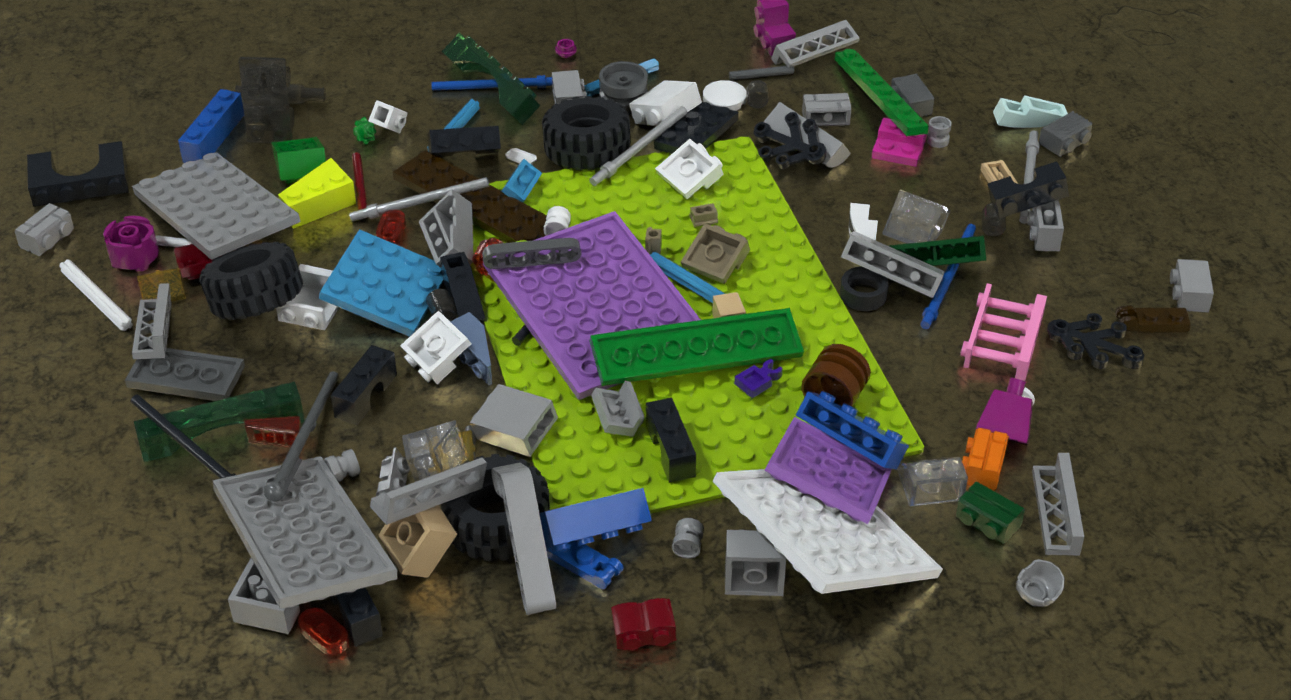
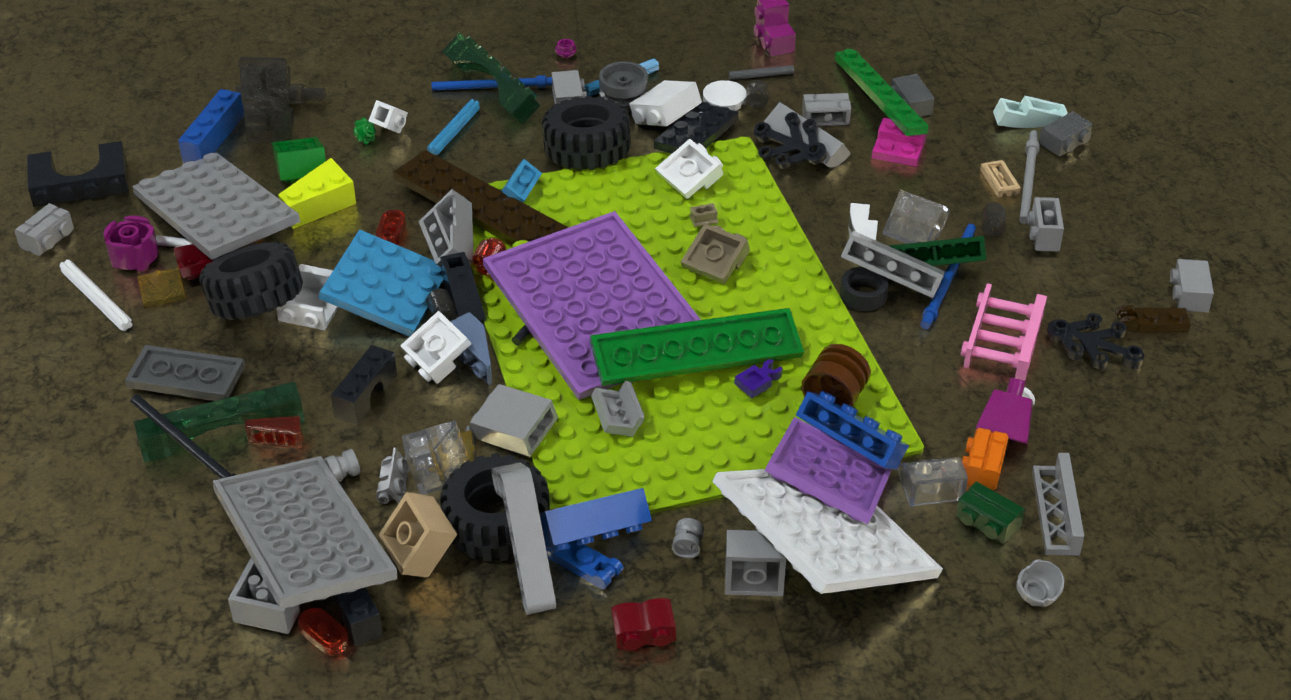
light grey fence [132,283,172,359] -> none
dark grey bar [264,371,339,502] -> none
light grey bar [349,177,489,222] -> none
dark red bar [352,152,367,210] -> none
light grey fence [370,458,487,525] -> none
black arch [427,126,501,157] -> none
dark grey beam [482,238,582,269] -> none
white piece [505,148,537,165] -> none
white wheel [543,206,571,236] -> none
light grey bar [589,107,687,186] -> none
dark tan piece [645,227,662,255] -> none
black arch [646,398,696,483] -> none
dark azure axle [650,252,726,303] -> none
tan panel [712,292,746,318] -> none
light grey fence [771,20,860,68] -> none
light grey wheel [927,116,952,148] -> none
black arch [987,161,1069,219] -> none

